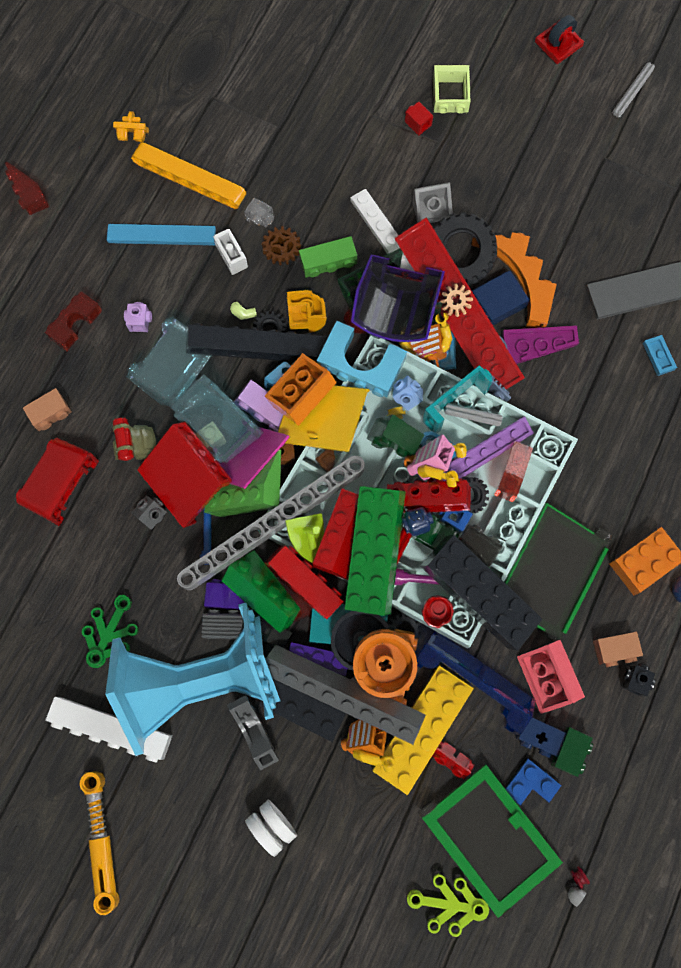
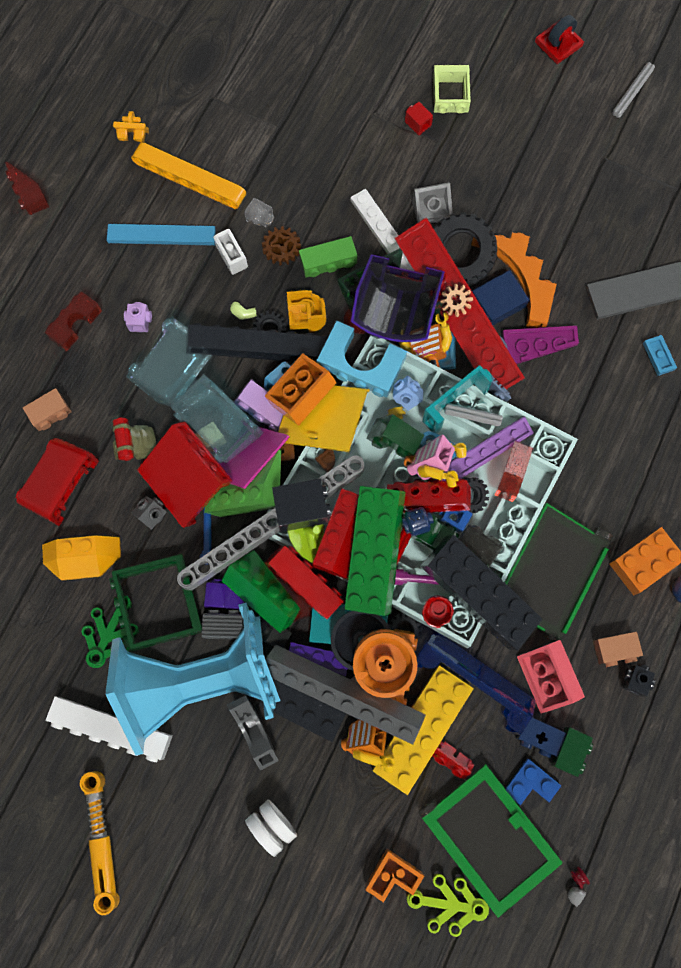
none -> light orange wedge [42,536,121,580]
none -> dark green window [109,554,202,652]
none -> black brick [272,478,332,532]
none -> orange brick [365,849,424,903]

